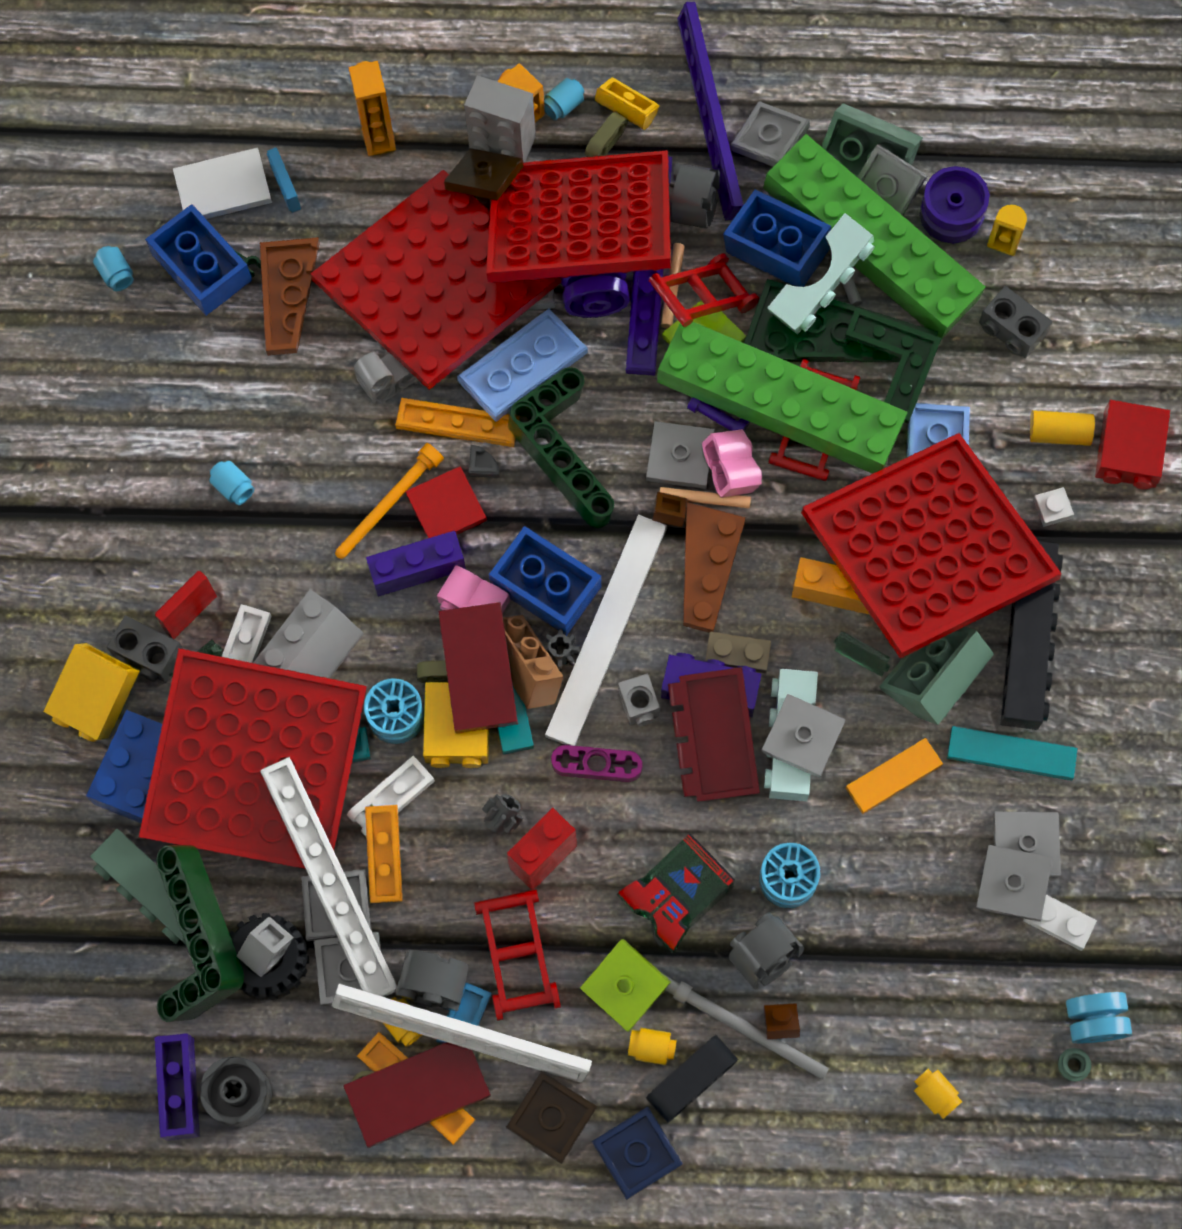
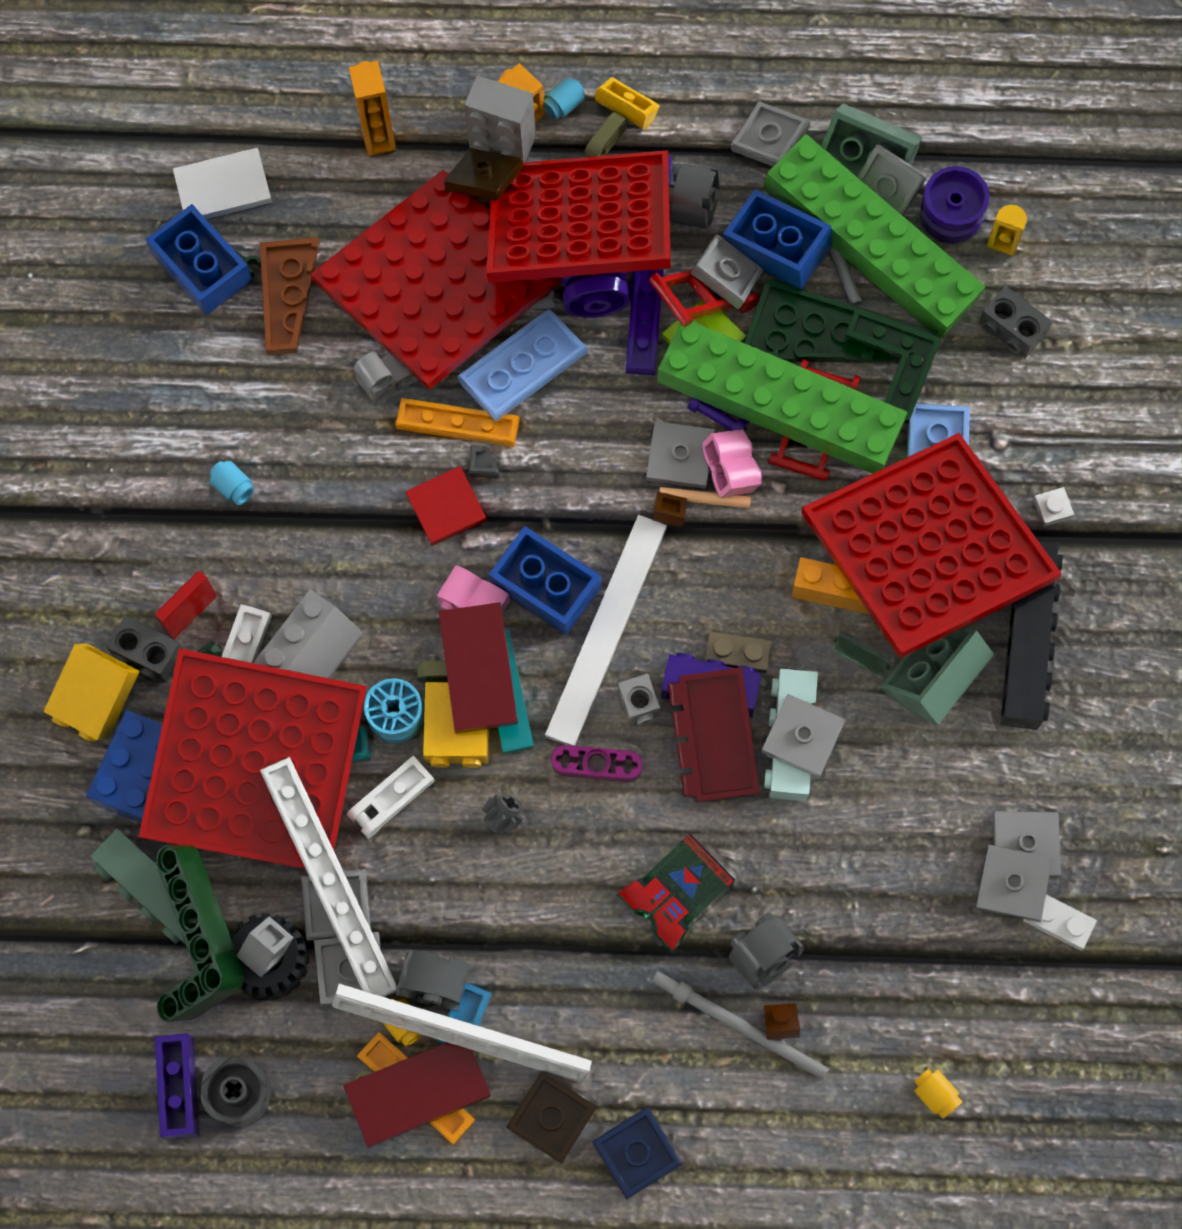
medium azure brick [93,246,134,292] -> none
dark azure tile [267,147,301,213] -> none
light orange piece [335,443,444,559] -> none
light orange tile [365,805,403,903] -> none
dark purple brick [366,531,466,597] -> none
red piece [474,889,561,1021] -> none
medium nougat slope [503,615,563,709] -> none
red brick [507,807,577,890] -> none
dark green beam [508,367,614,528] -> none
dark grey gear [544,629,580,671] -> none
lime plate [580,939,671,1032] -> none
yellow brick [628,1028,677,1065] -> none
black beam [646,1035,738,1123] -> none
light nougat bar [661,243,685,329] -> none
dark purple tile [677,2,743,221] -> none
dark orange wing [683,502,746,633] -> none
medium azure wheel [759,843,820,908] -> none
light aqua arch [767,213,875,335] -> none
light orange tile [845,738,943,814] -> none
teal tile [947,726,1078,781] -> none
yellow brick [1030,410,1095,446] -> none
sand green plate [1058,1048,1091,1082] -> none
medium azure wheel [1066,992,1133,1044] -> none
red brick [1095,400,1171,489] -> none
none -> light grey plate [691,234,764,309]

